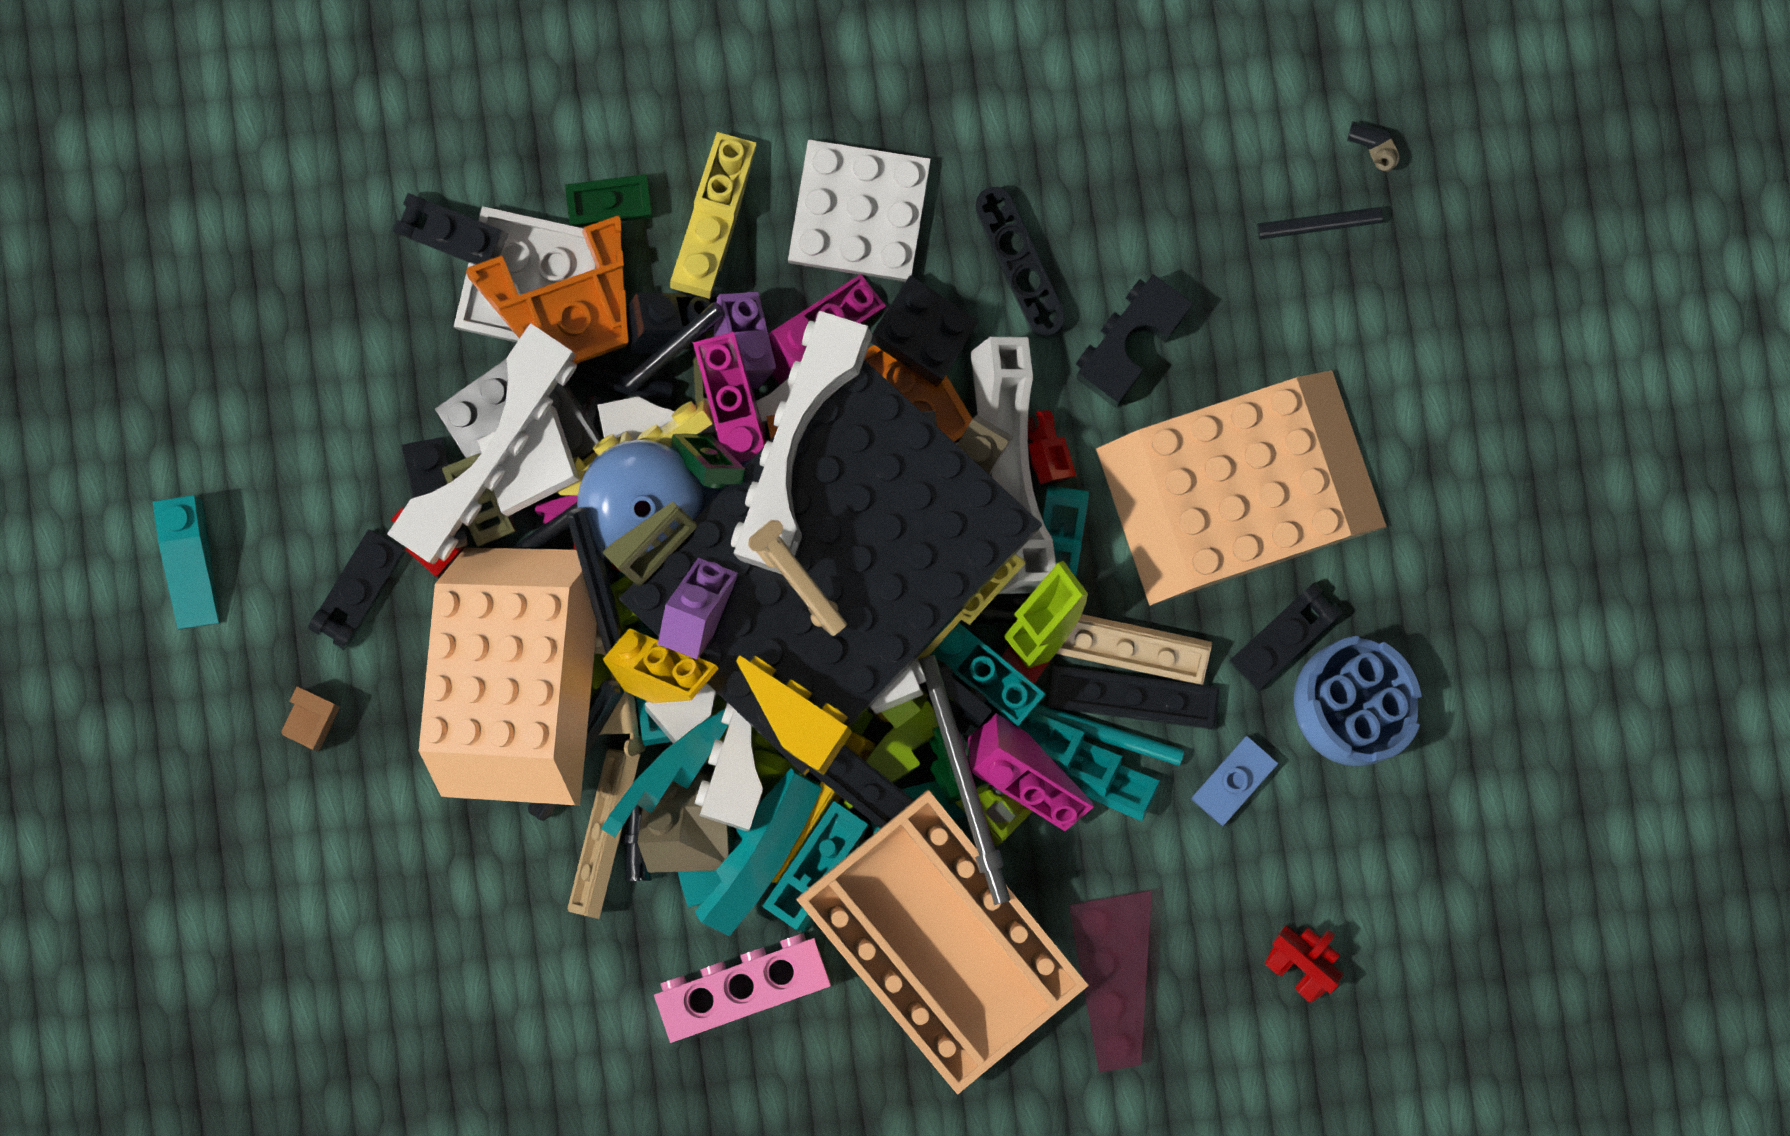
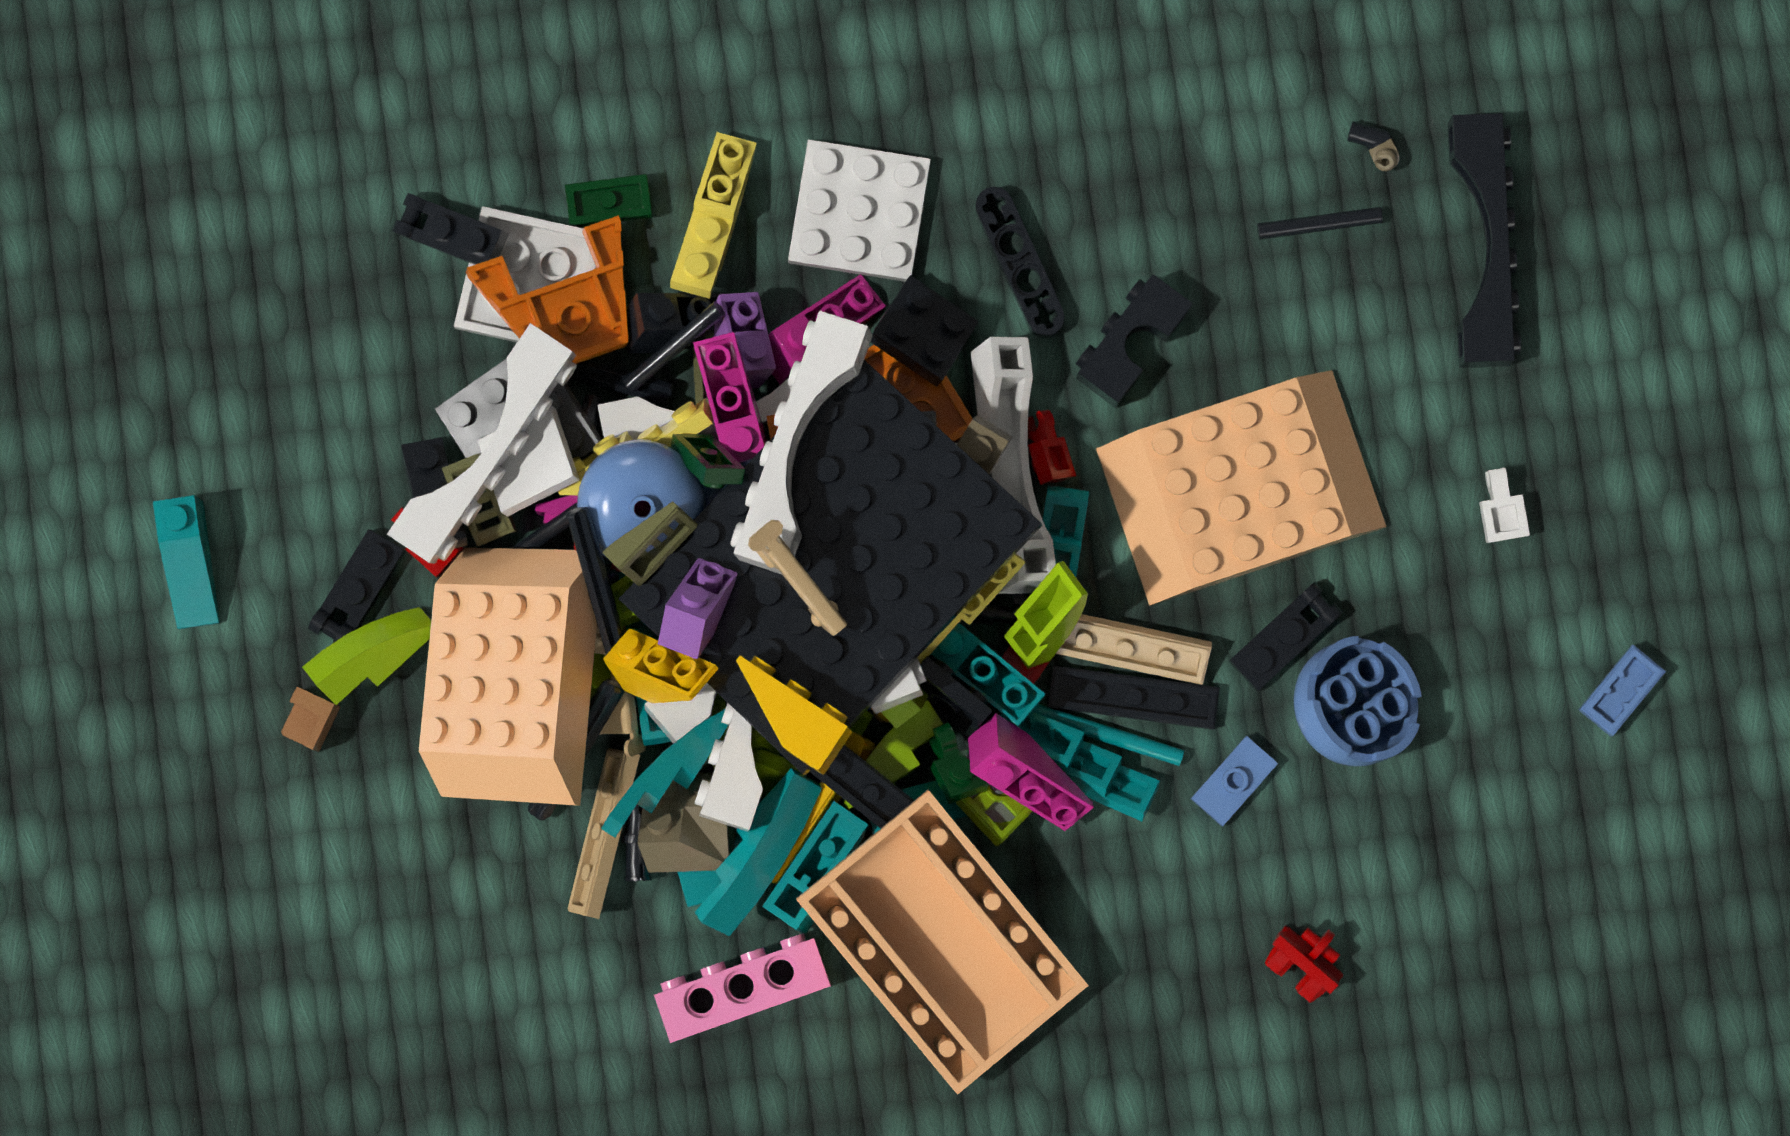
dark grey bar [919,655,1011,905] -> none
clear pink wing [1069,891,1152,1073] -> none
none -> lime slope [302,607,431,705]
none -> black arch [1448,113,1521,368]
none -> white plate [1479,468,1530,543]
none -> medium blue plate [1578,645,1666,737]

